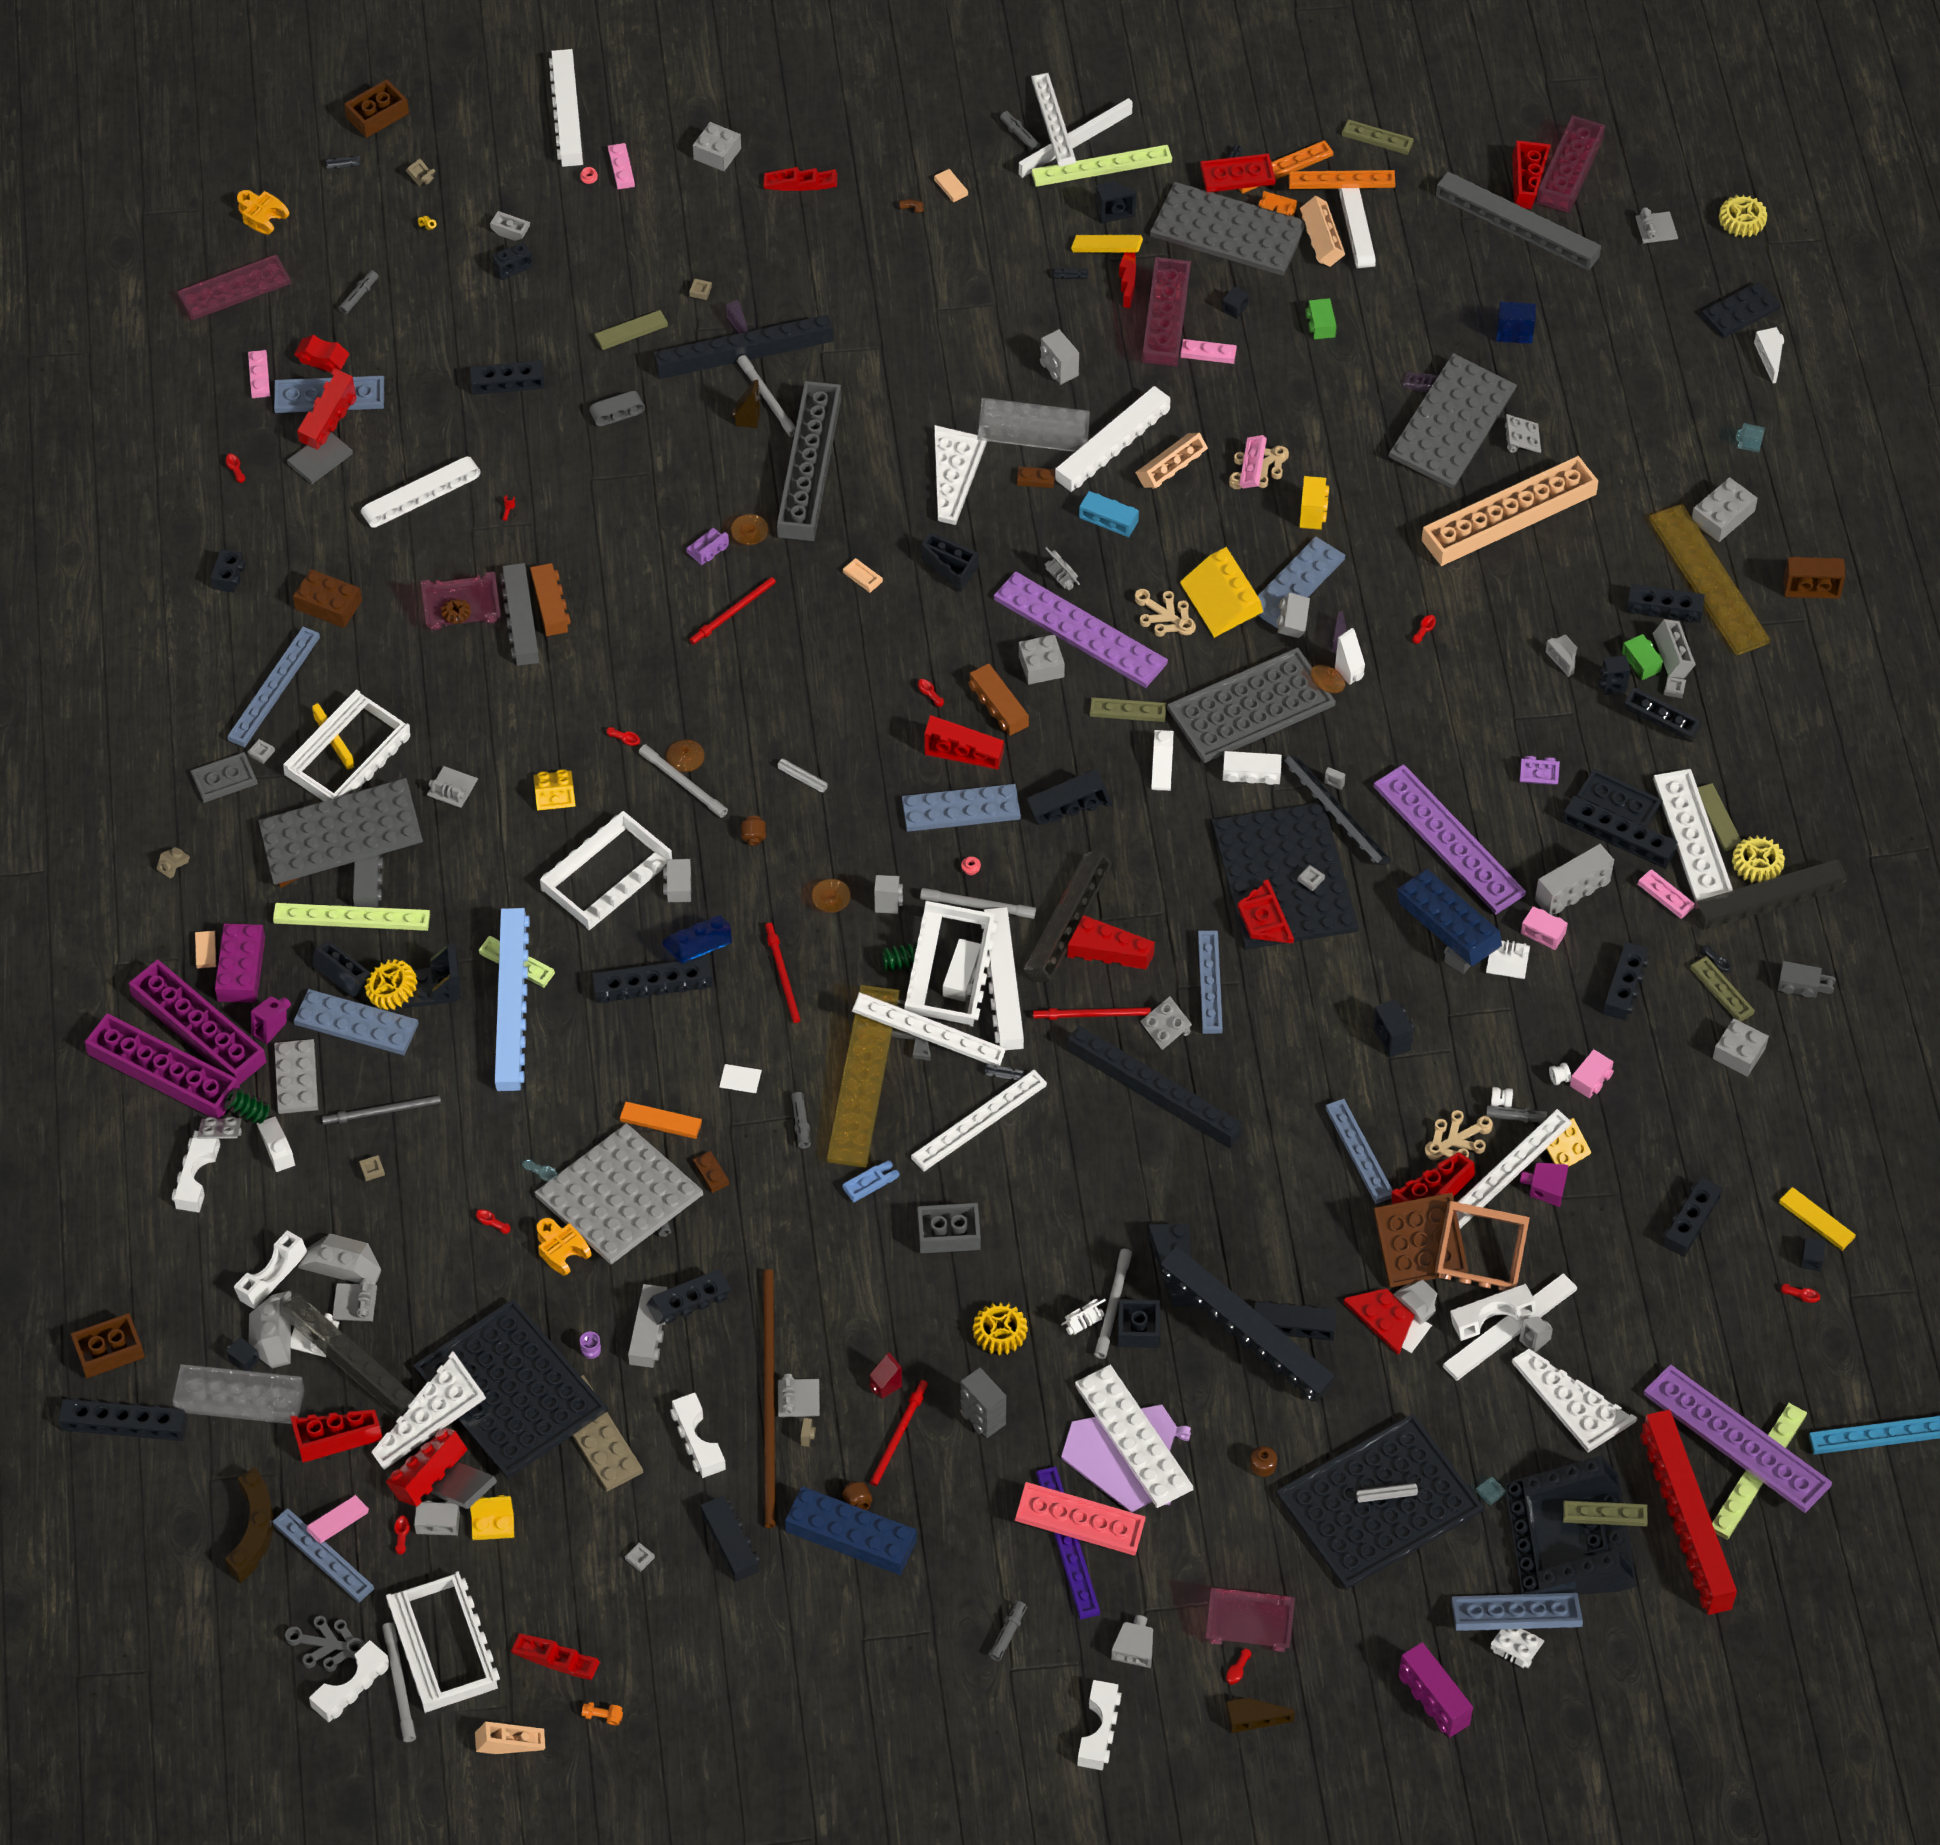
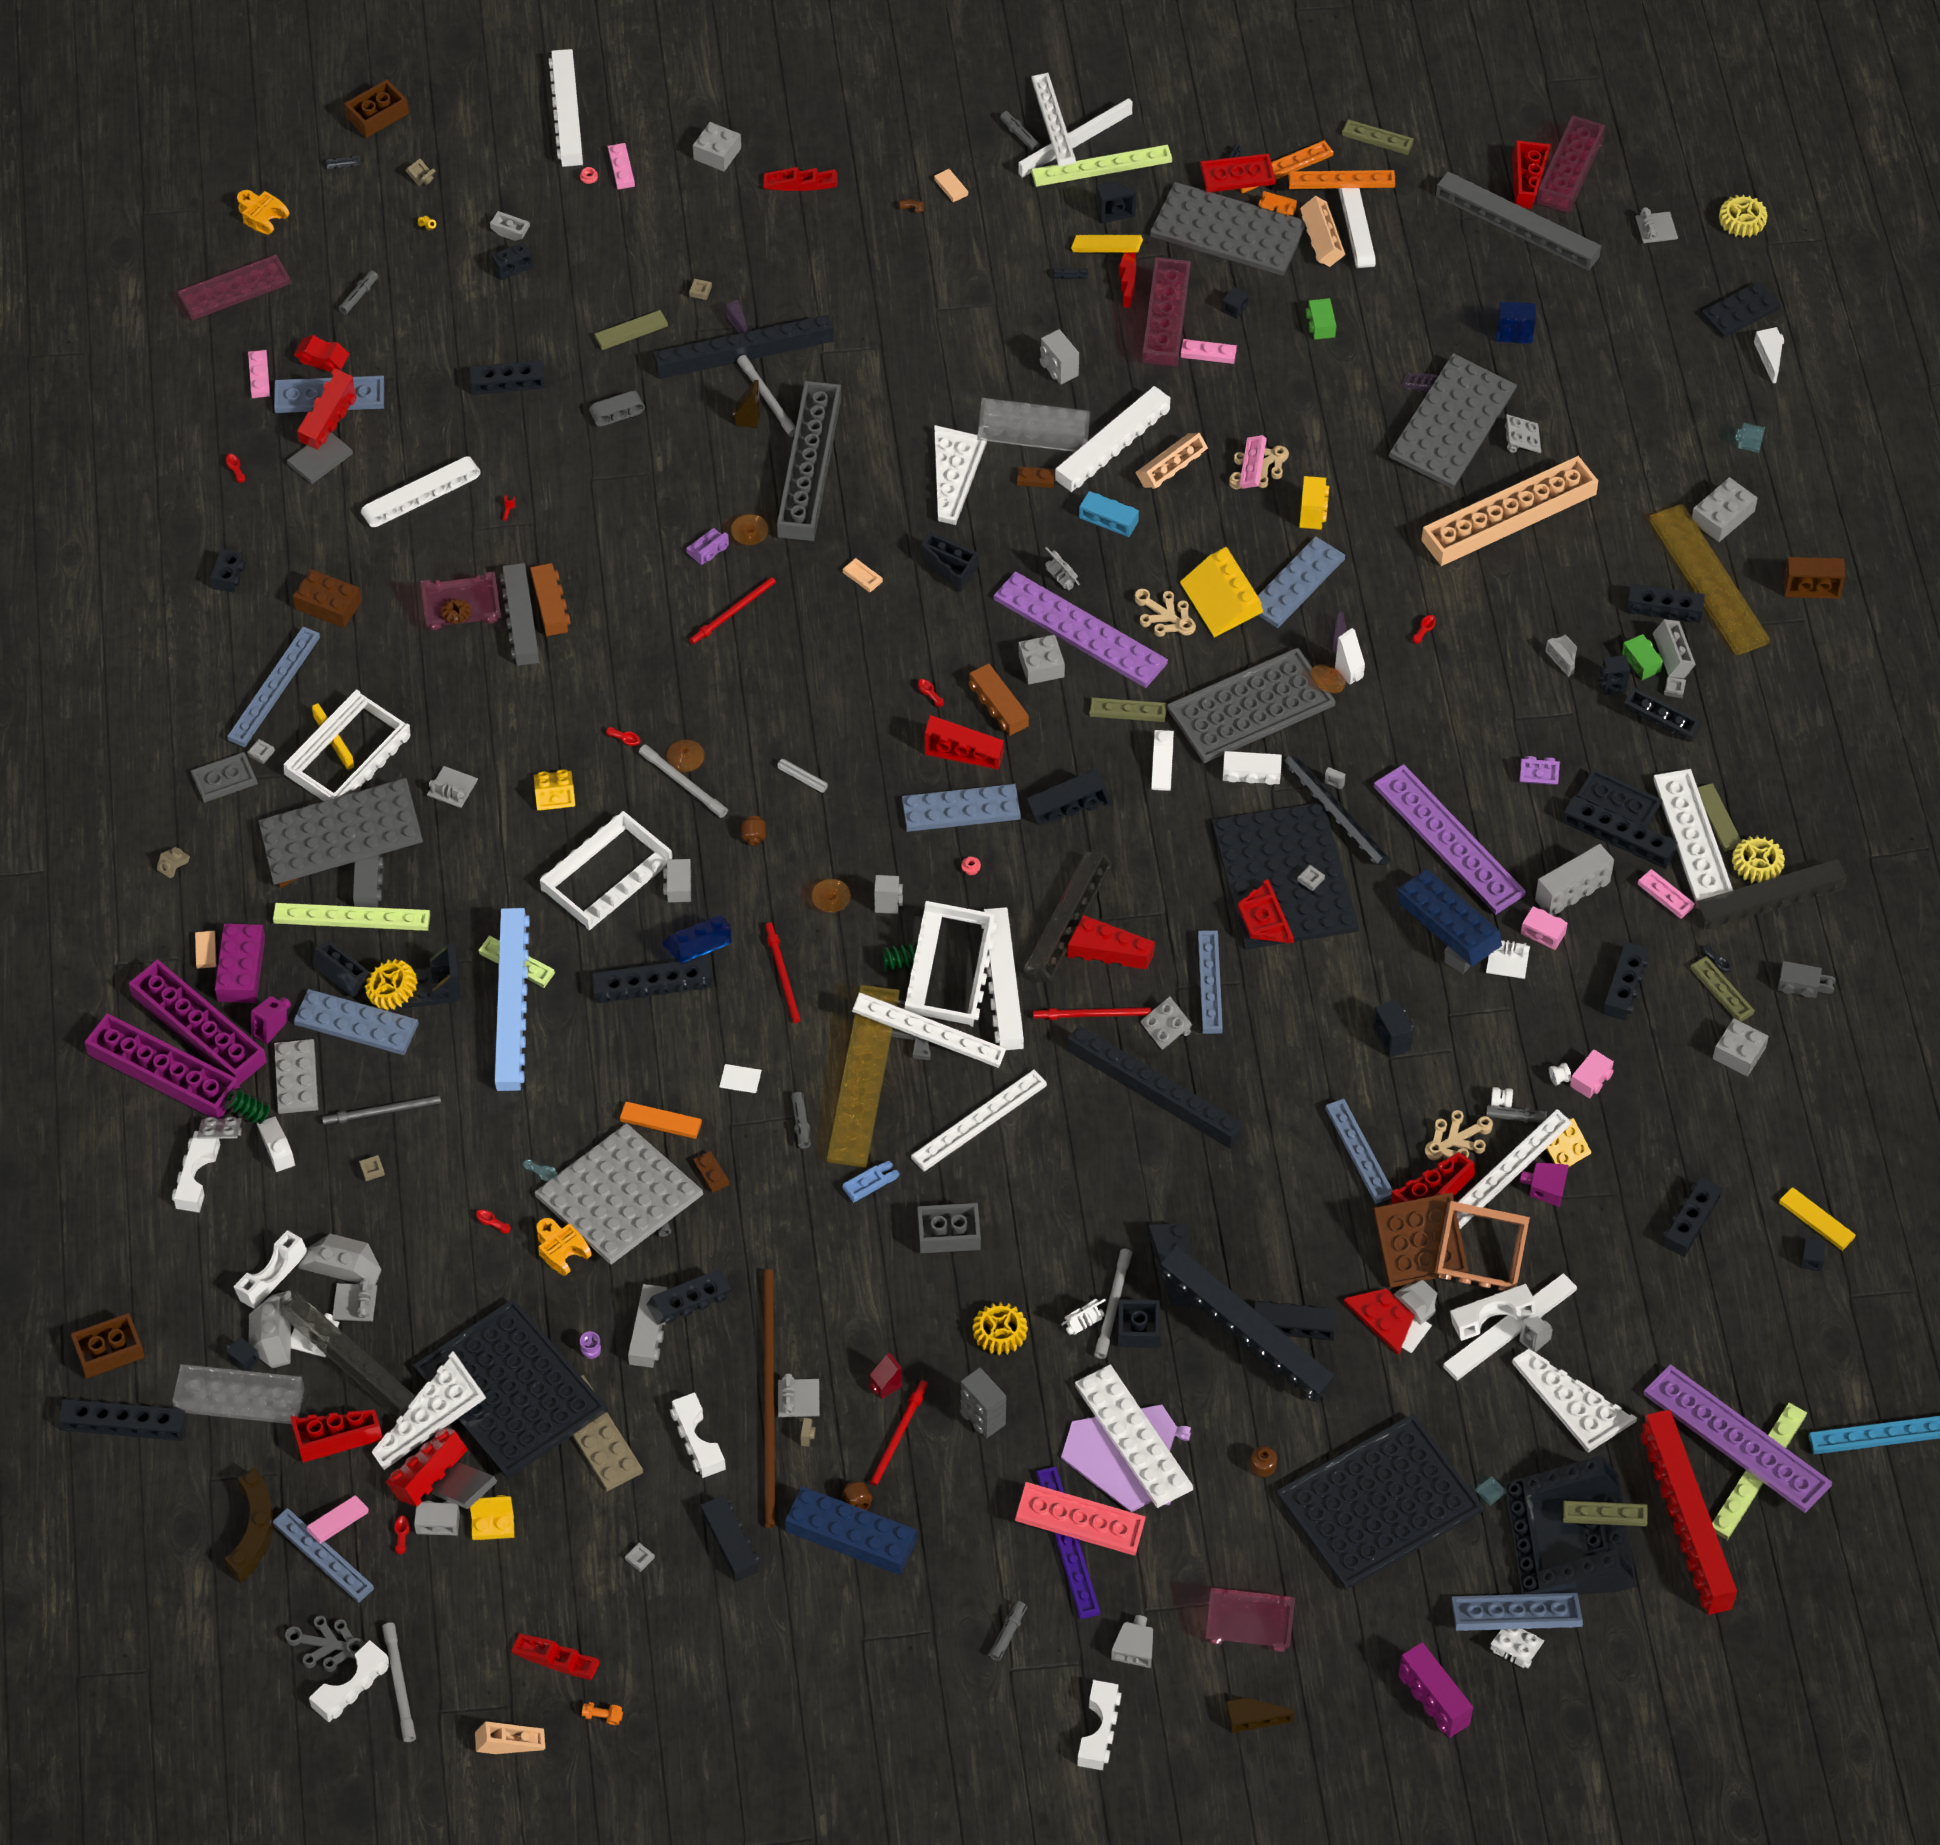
white window [386,1572,500,1713] -> none
light grey piece [920,888,1036,919] -> none
white brick [943,939,981,1002] -> none
black axle [985,1064,1023,1081] -> none
red piece [1226,1649,1251,1685] -> none
light grey brick [1277,593,1310,638] -> none
light grey axle [1356,1483,1418,1502] -> none
red piece [1781,1284,1820,1303] -> none

